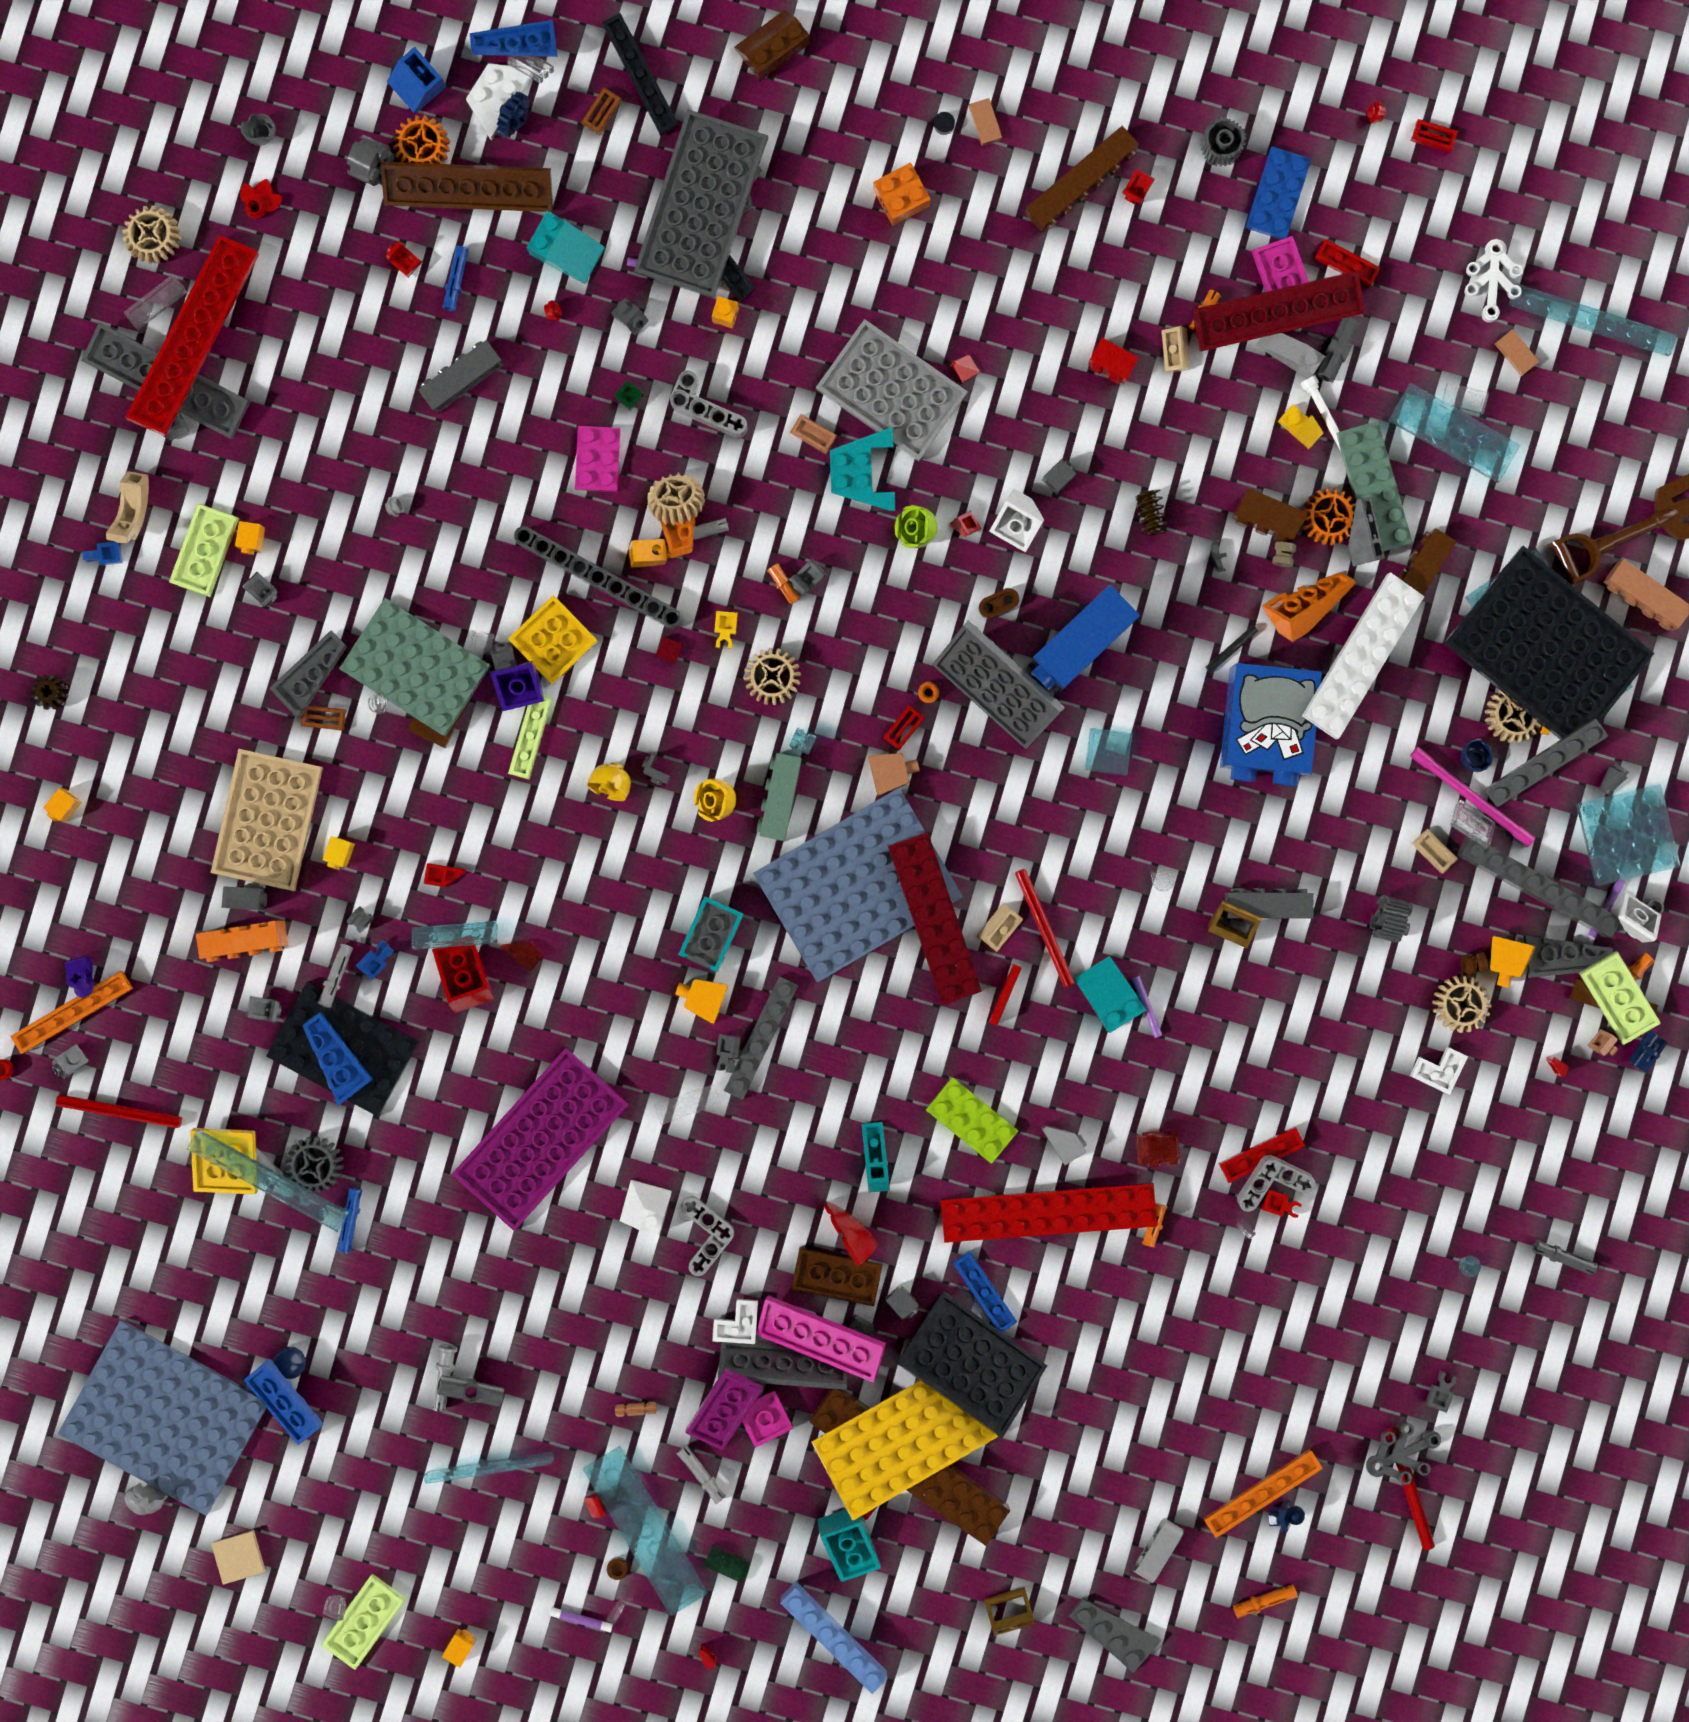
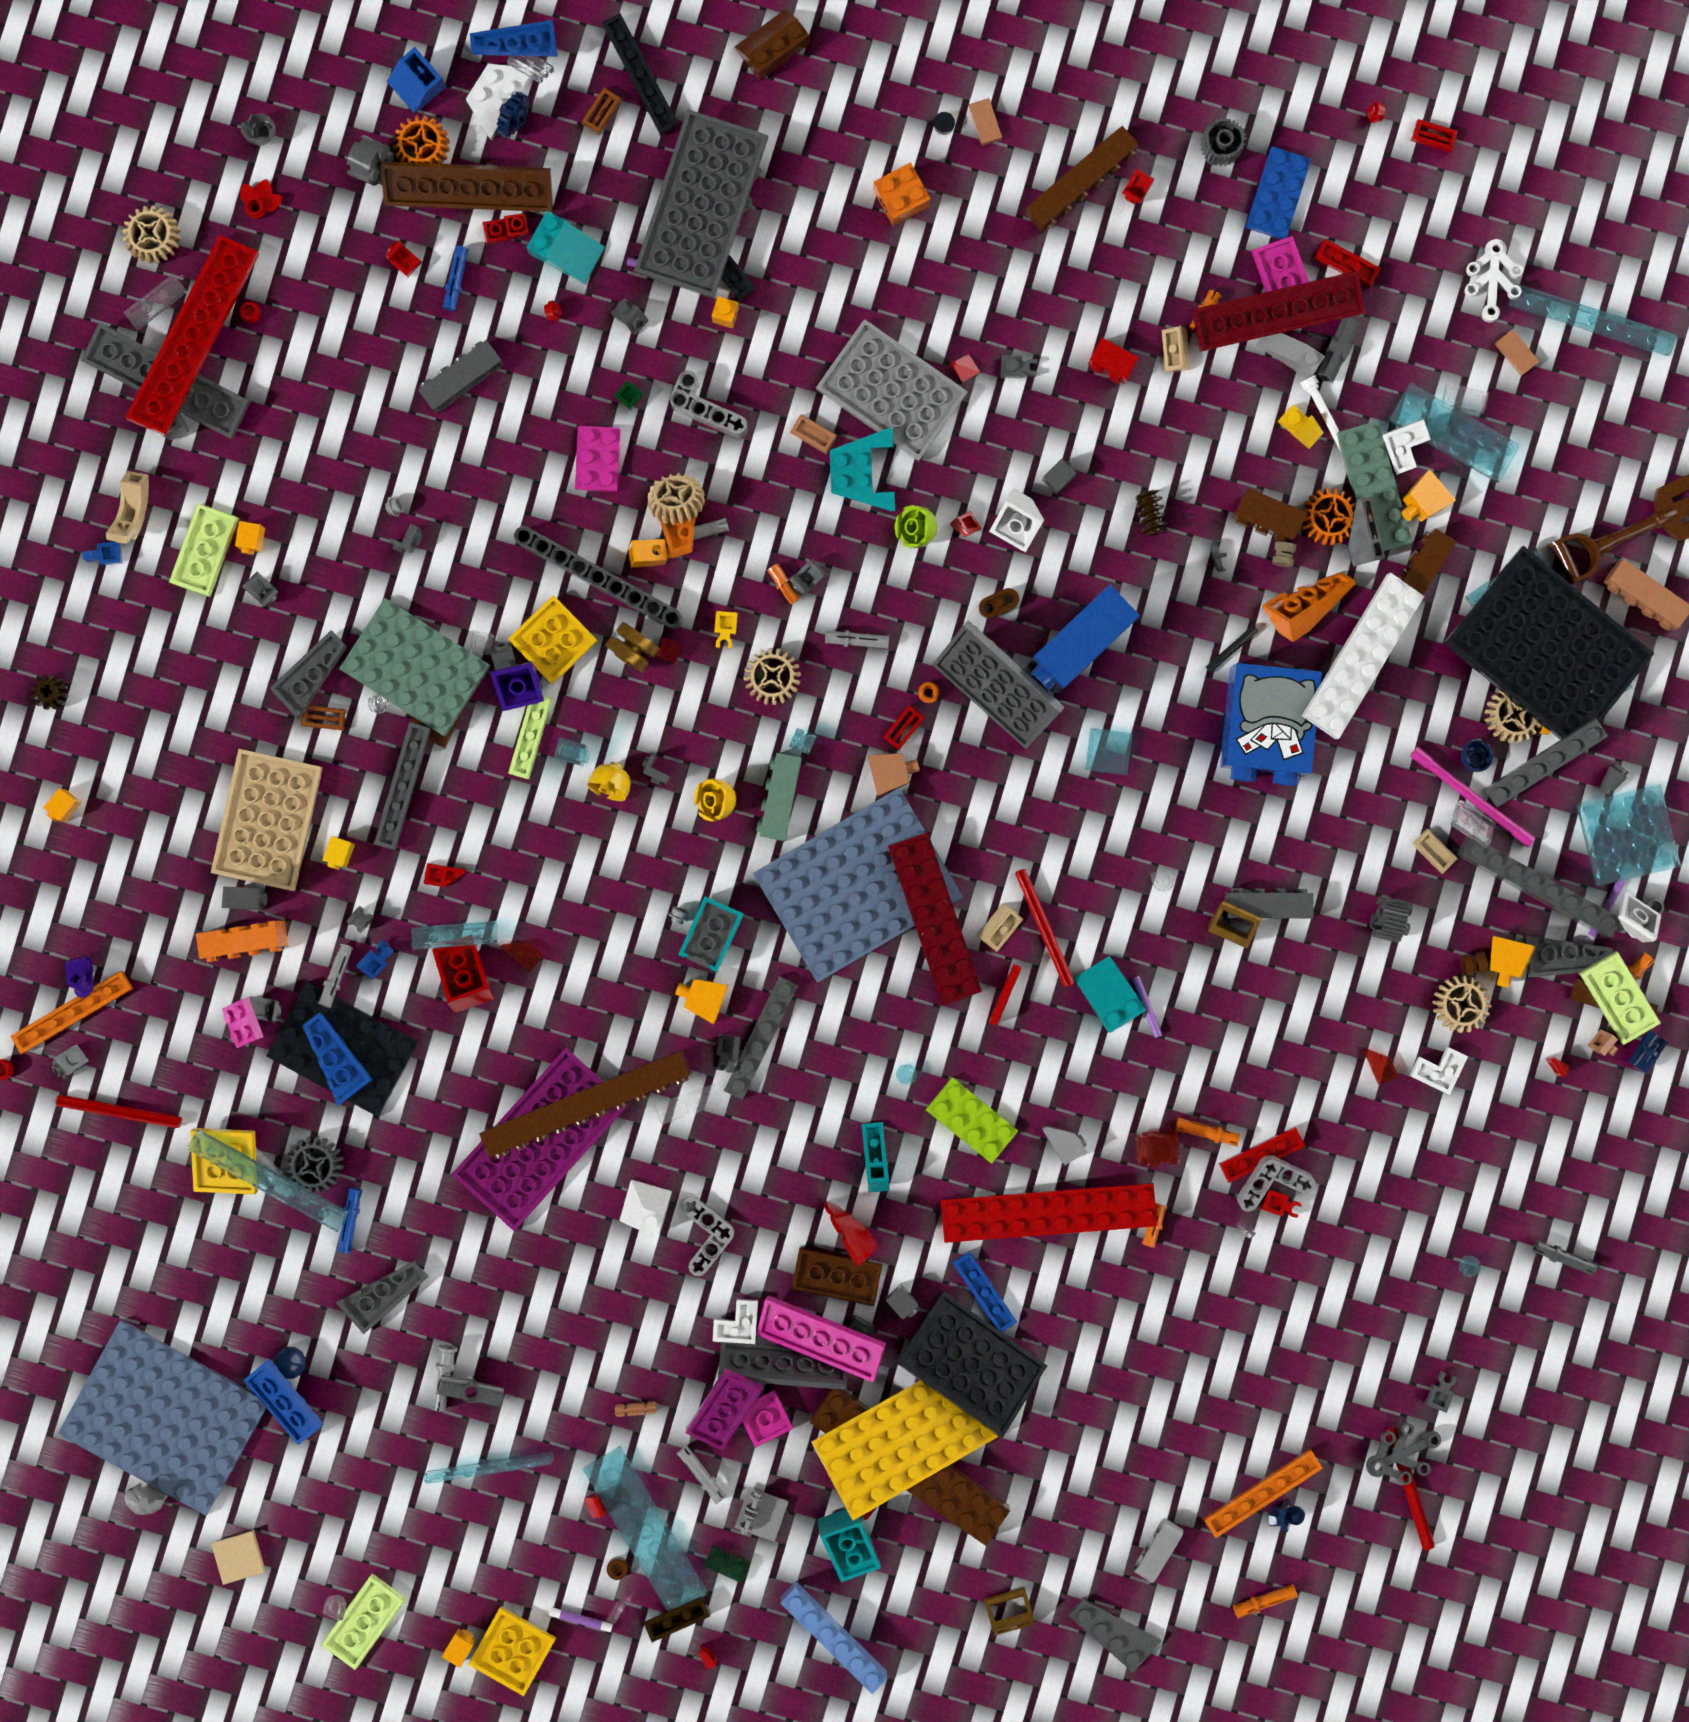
none -> dark pink plate [222,997,263,1048]
none -> red plate [240,302,261,323]
none -> dark grey wing [336,1261,429,1334]
none -> dark grey plate [374,722,431,850]
none -> dark grey bracket [389,524,422,554]
none -> yellow plate [468,1606,556,1696]
none -> reddish brown brick [479,1049,692,1159]
none -> red slope [482,213,529,245]
none -> clear light blue slope [554,737,591,767]
none -> pearl gold wheel [605,621,660,673]
none -> dark brown slope [643,1596,711,1642]
none -> light grey plate [669,907,689,924]
none -> light grey hinge [734,1487,789,1542]
none -> light grey pin [825,630,889,649]
none -> clear light blue plate [896,1064,917,1085]
none -> dark grey plate [1000,355,1037,379]
none -> orange pin [1175,1117,1241,1147]
none -> clear red tile [1362,1048,1399,1086]
none -> white plate [1382,419,1431,475]
none -> light orange torso [1402,470,1456,522]

